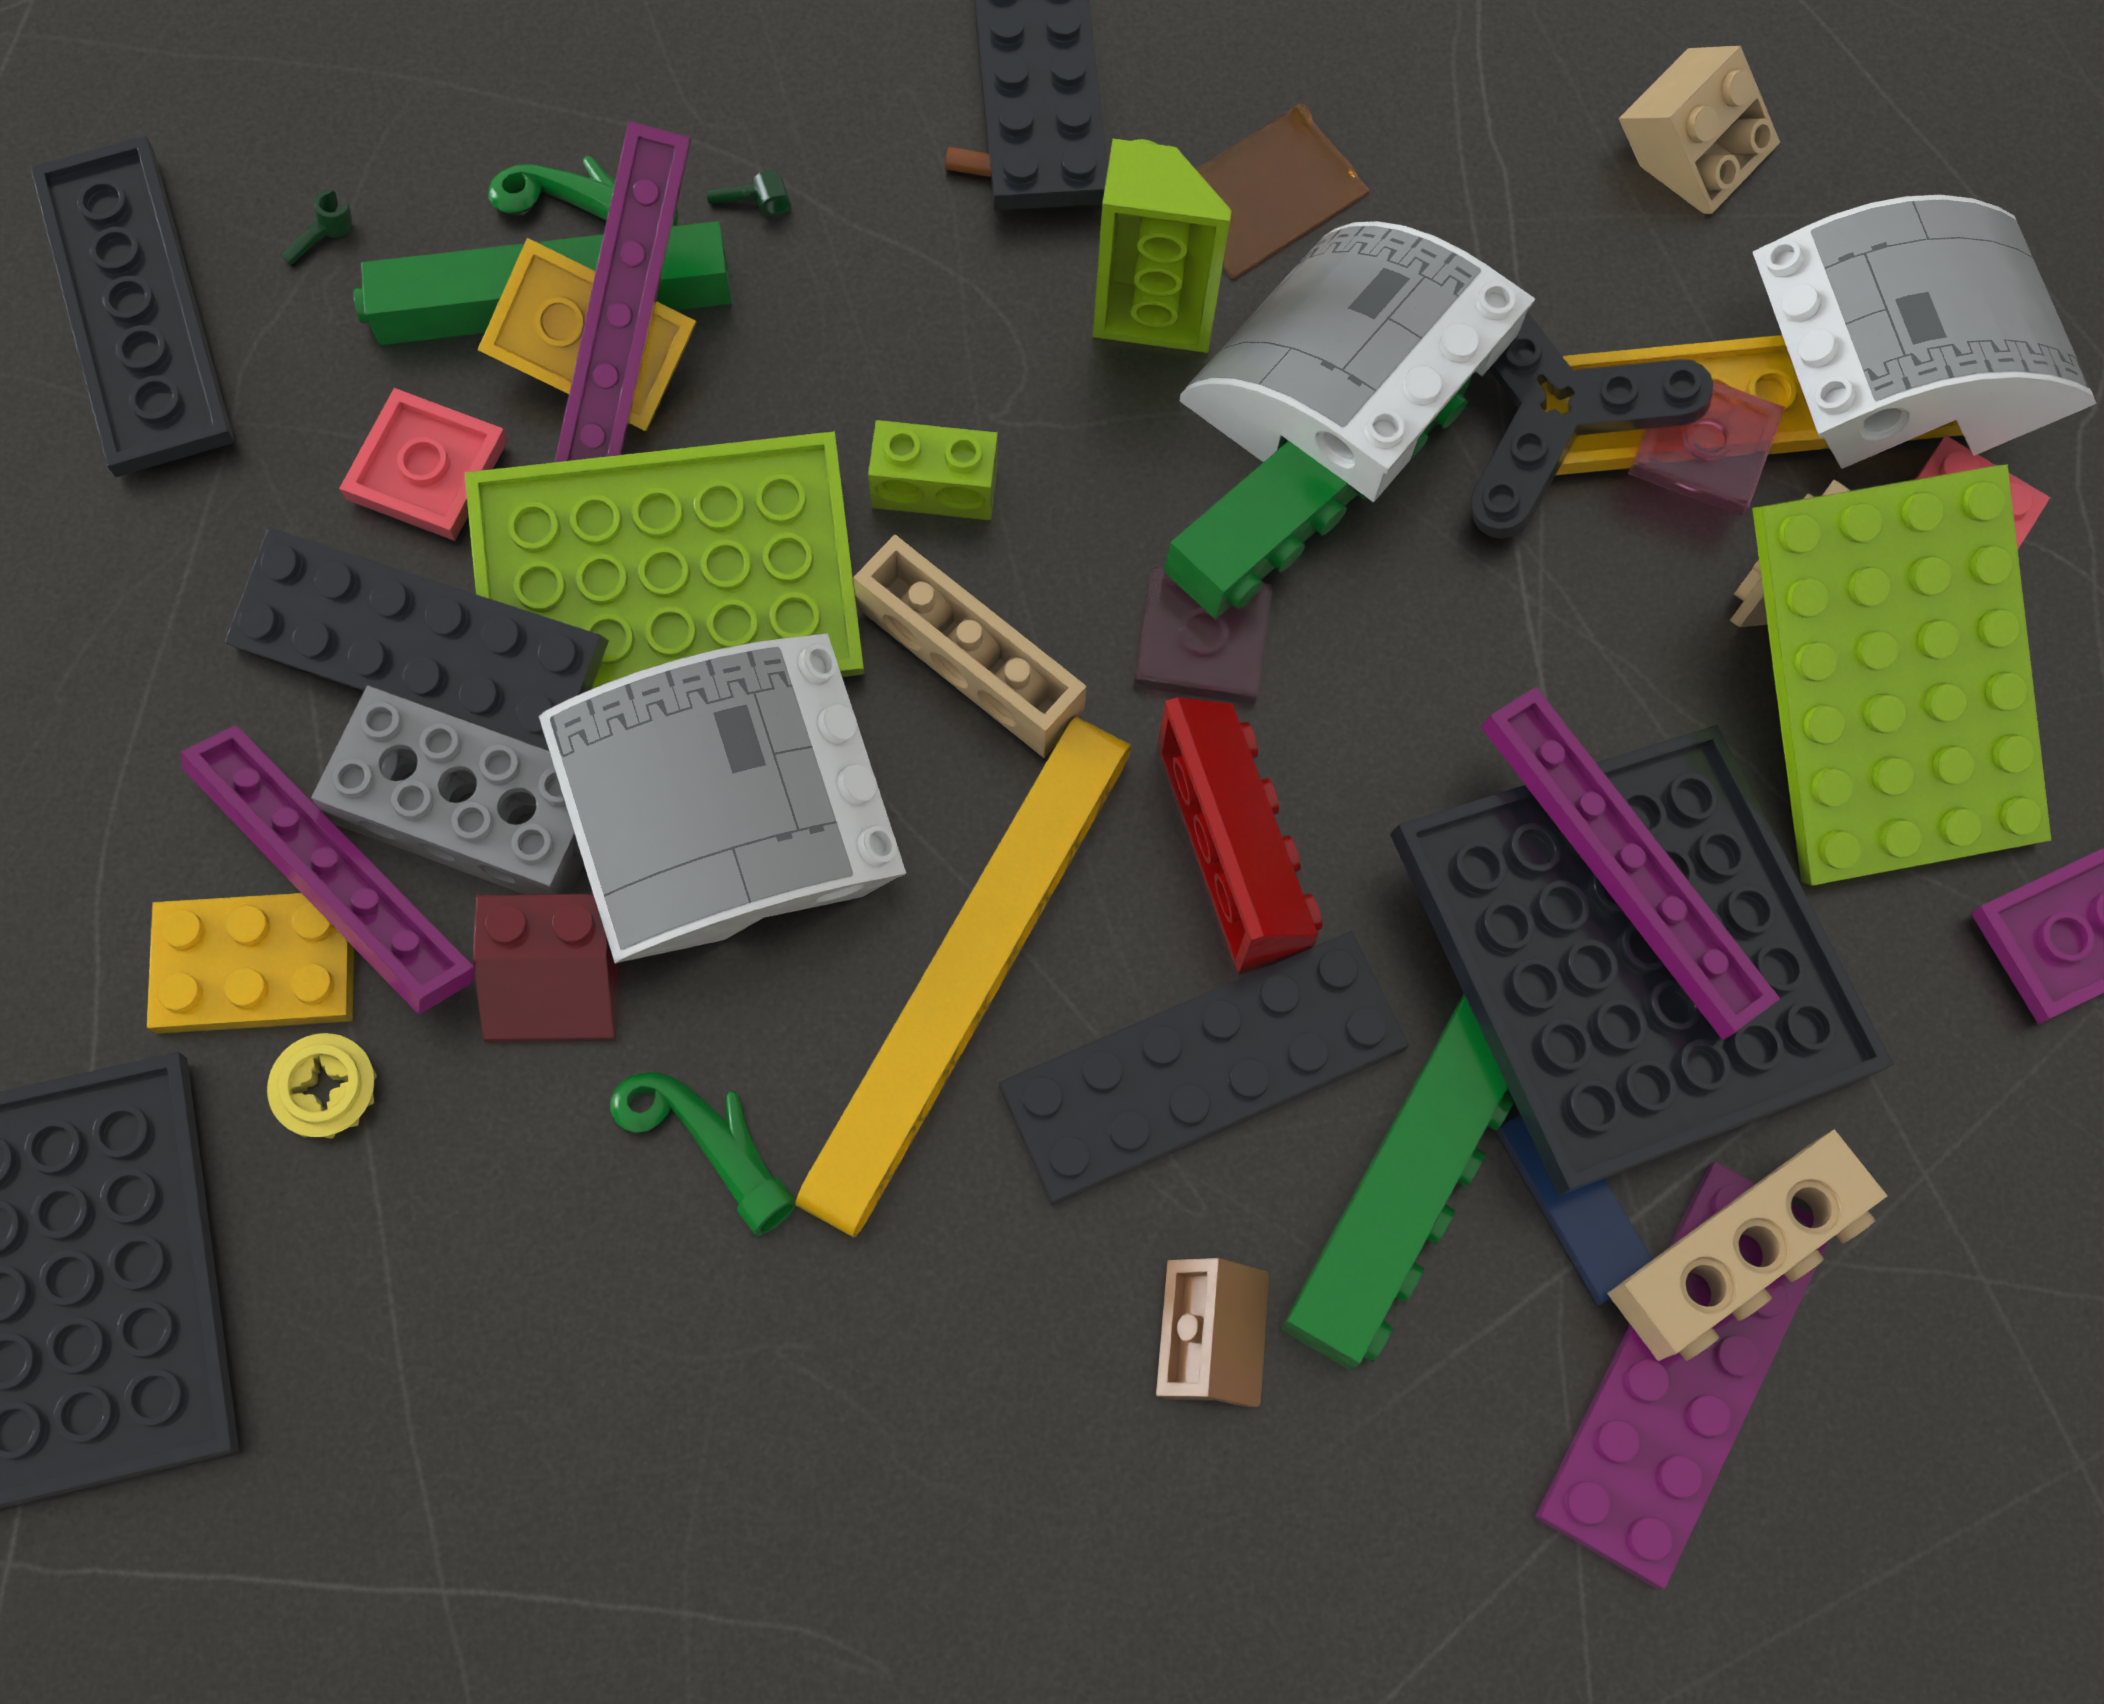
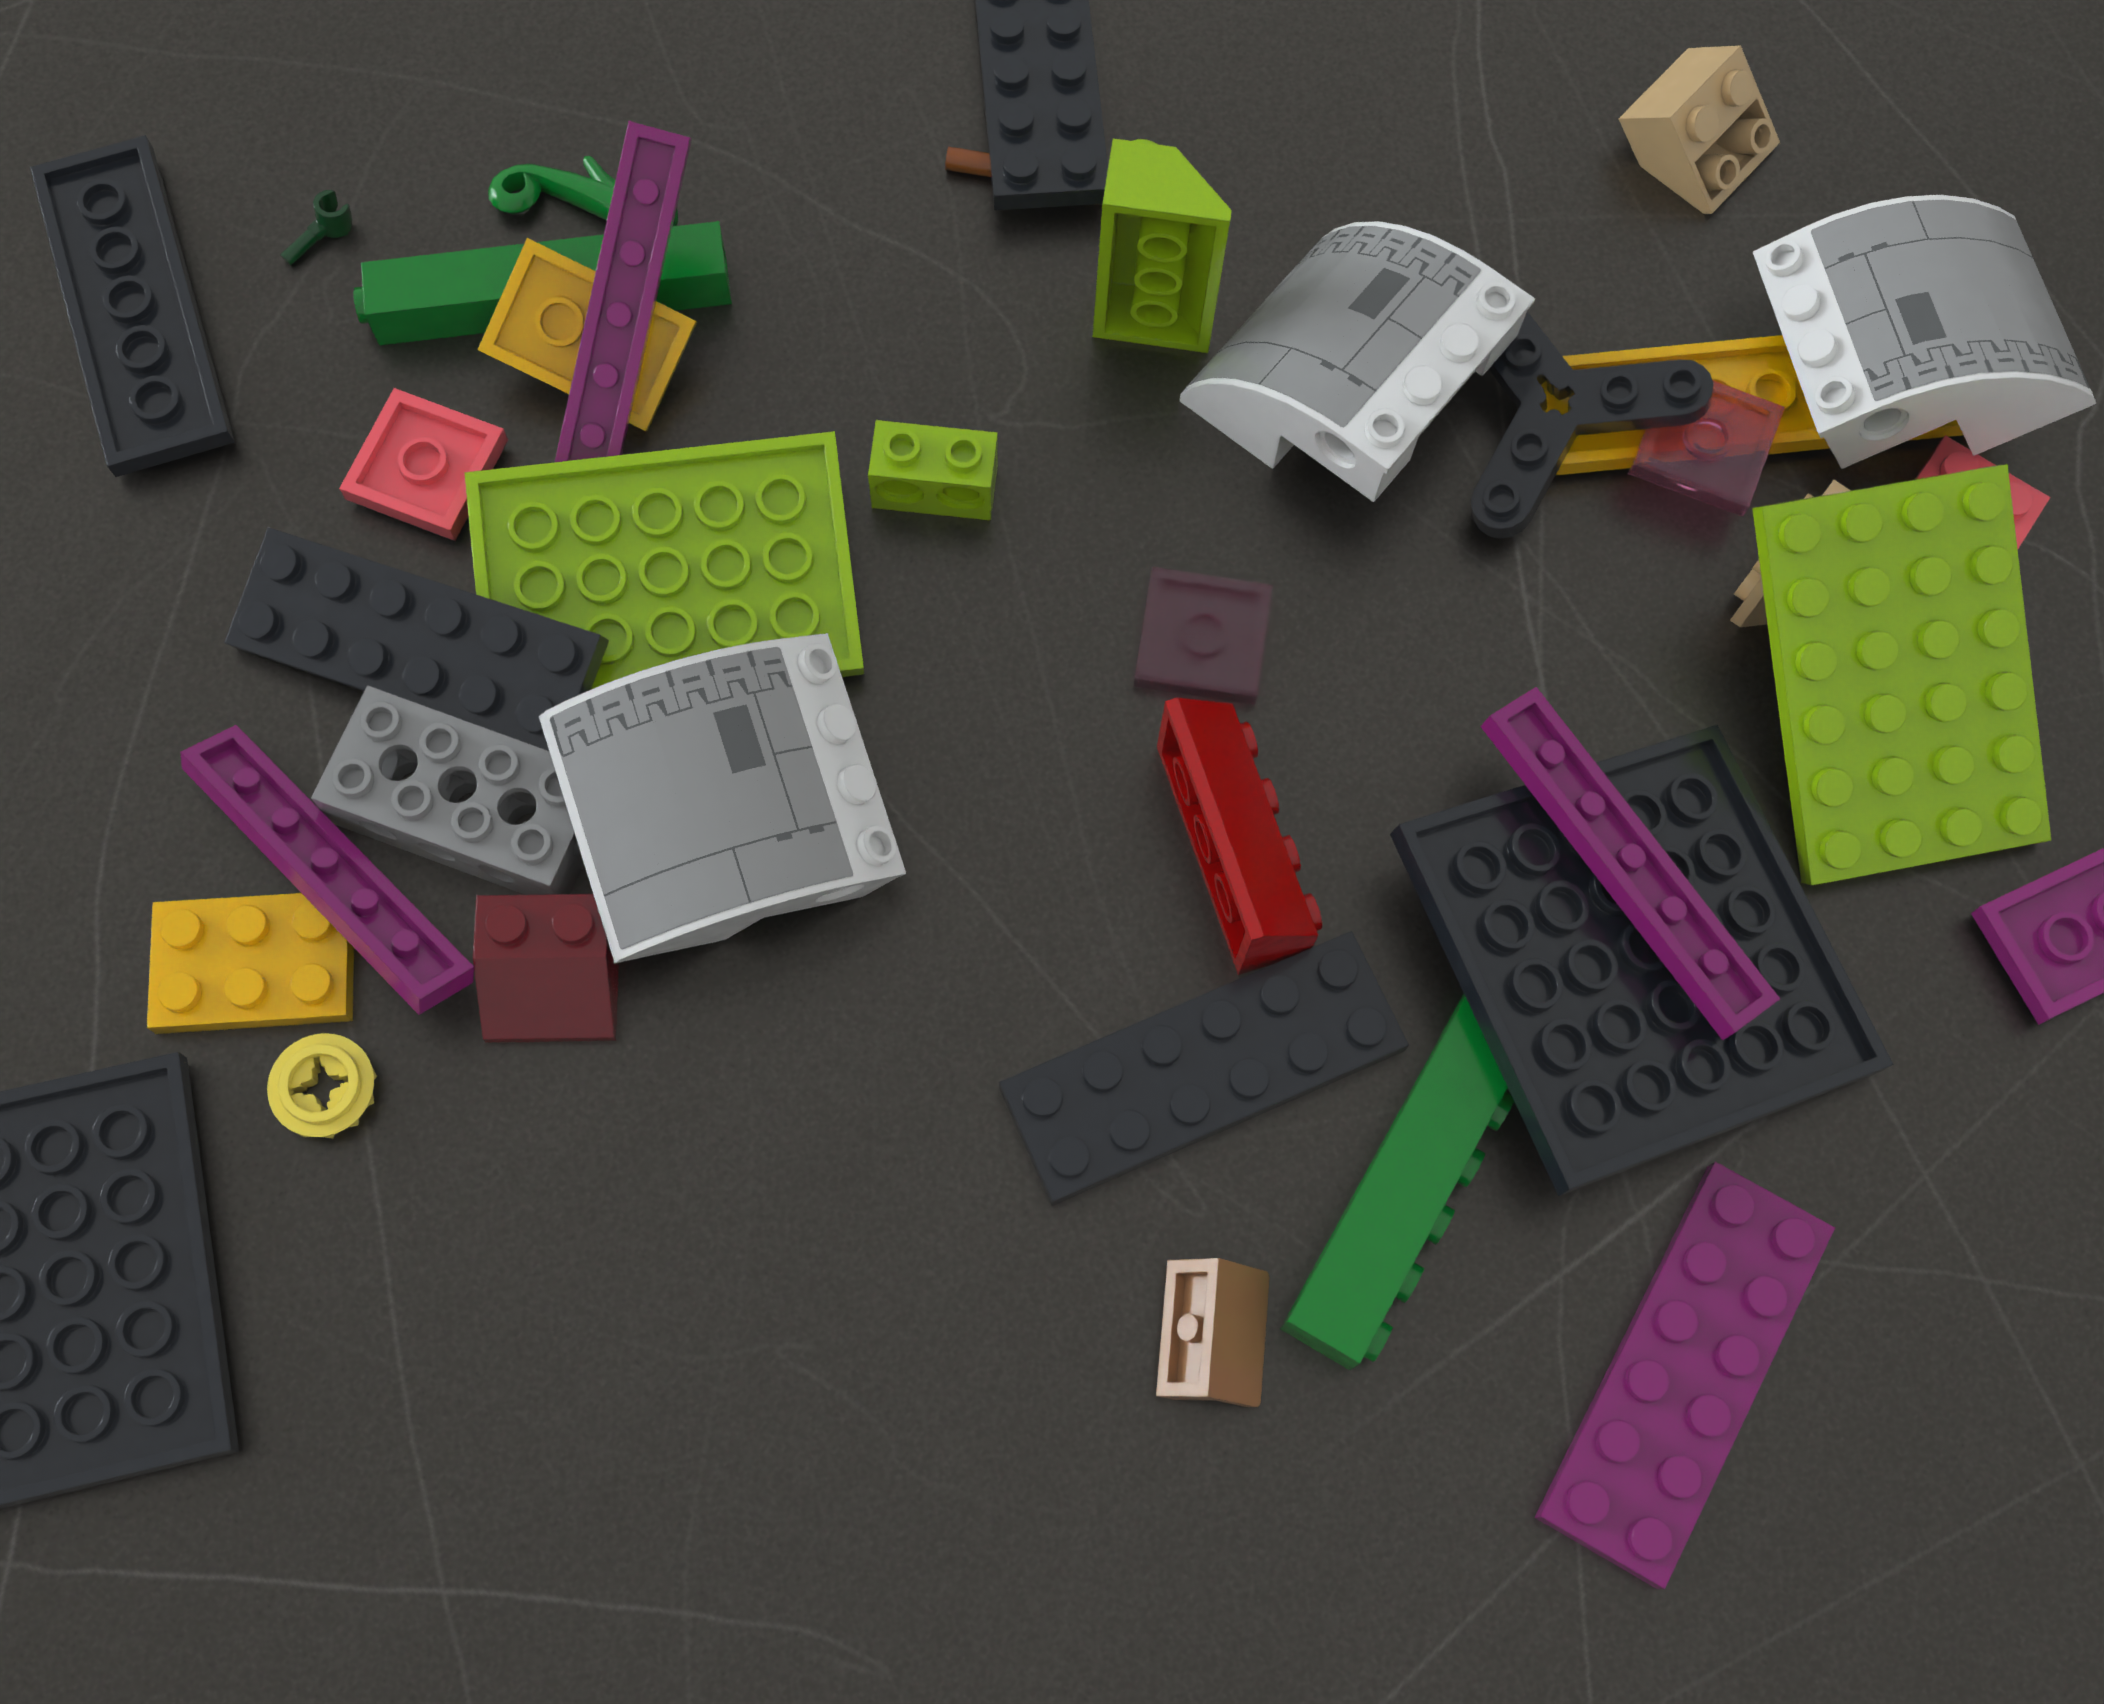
green plant [610,1071,796,1236] -> none
dark green hand [707,170,791,217] -> none
yellow beam [795,717,1132,1237] -> none
tan brick [853,534,1087,758] -> none
green brick [1164,374,1473,620] -> none
clear orange piece [1196,102,1369,280] -> none
dark blue tile [1496,1115,1653,1305] -> none
tan brick [1607,1129,1887,1361] -> none

